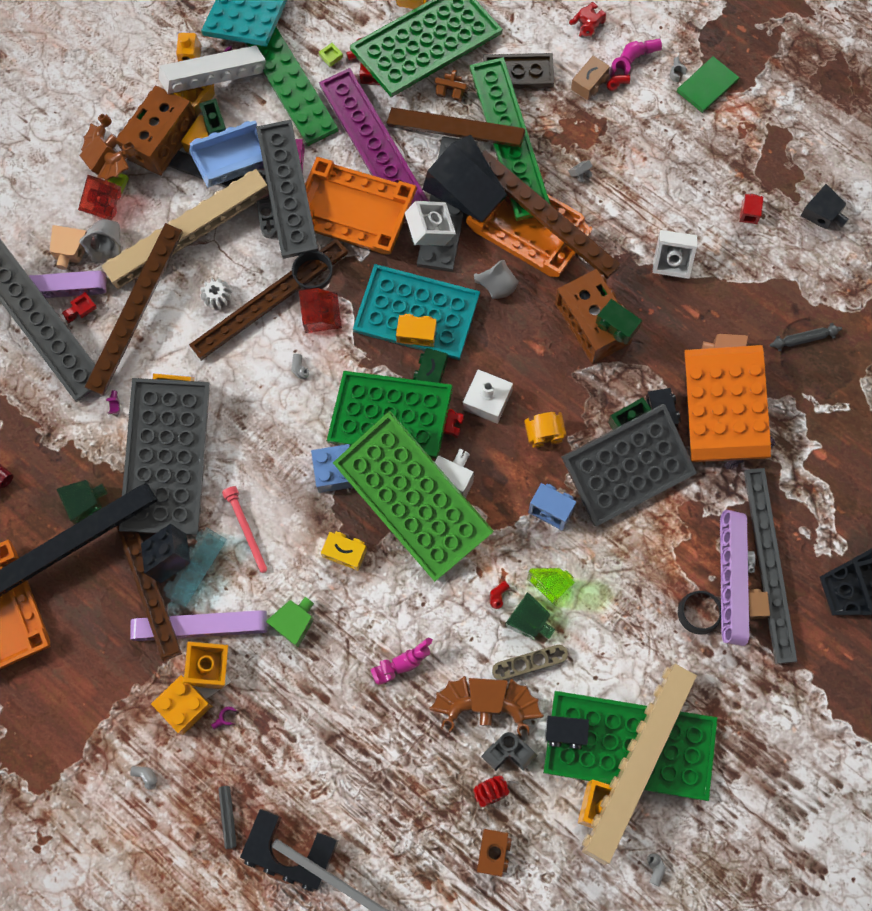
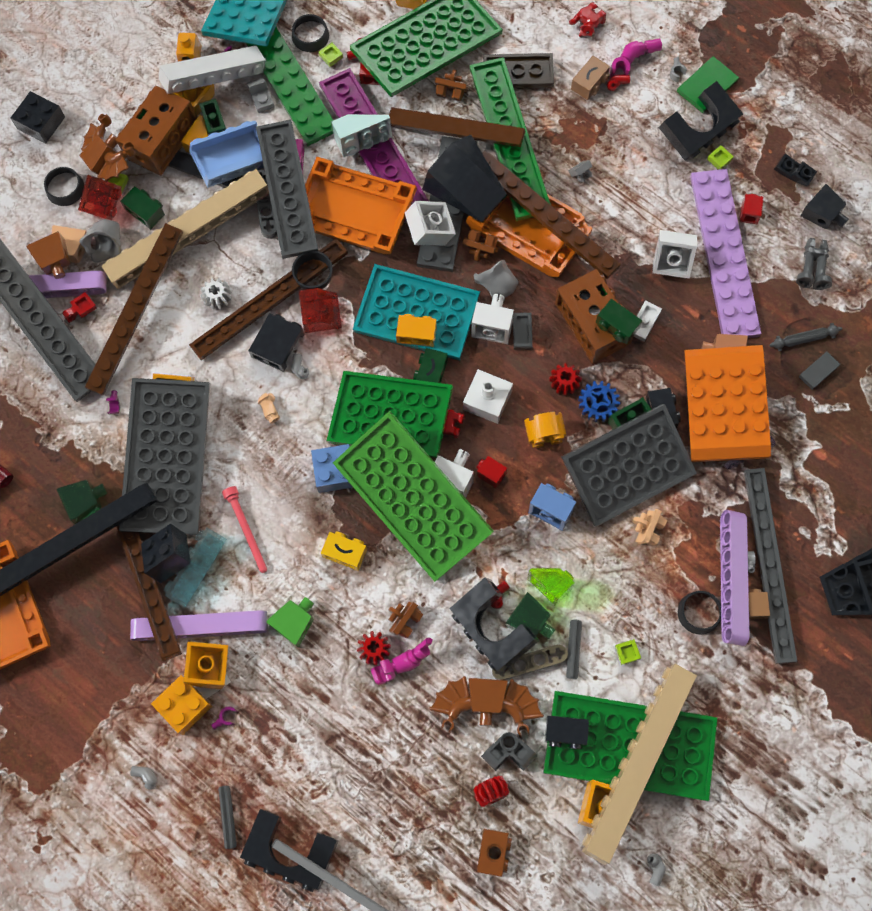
none -> black brick [10,91,65,144]
none -> dark orange torso [26,231,70,279]
none -> black tyre [44,167,85,206]
none -> dark green brick [120,186,165,230]
none -> light grey slope [247,77,274,113]
none -> black panel [248,313,304,372]
none -> light nougat arm [258,393,280,424]
none -> black tyre [292,14,329,52]
none -> light aqua slope [331,114,392,157]
none -> red gear [357,631,391,666]
none -> dark orange hips [388,602,423,638]
none -> black arch [449,577,539,672]
none -> dark orange hips [463,229,499,262]
none -> white brick [472,294,514,345]
none -> red brick [476,456,507,488]
none -> dark grey tile [513,313,533,350]
none -> red gear [549,363,582,396]
none -> dark grey axle [566,619,582,679]
none -> blue gear [578,381,620,422]
none -> lime plate [615,639,641,665]
none -> light nougat hips [632,509,667,546]
none -> white plate [634,300,662,342]
none -> black arch [659,81,743,161]
none -> lavender plate [690,169,761,338]
none -> lime plate [707,145,734,170]
none -> black slope [774,153,817,186]
none -> dark grey piece [796,238,832,290]
none -> dark grey tile [799,351,840,390]

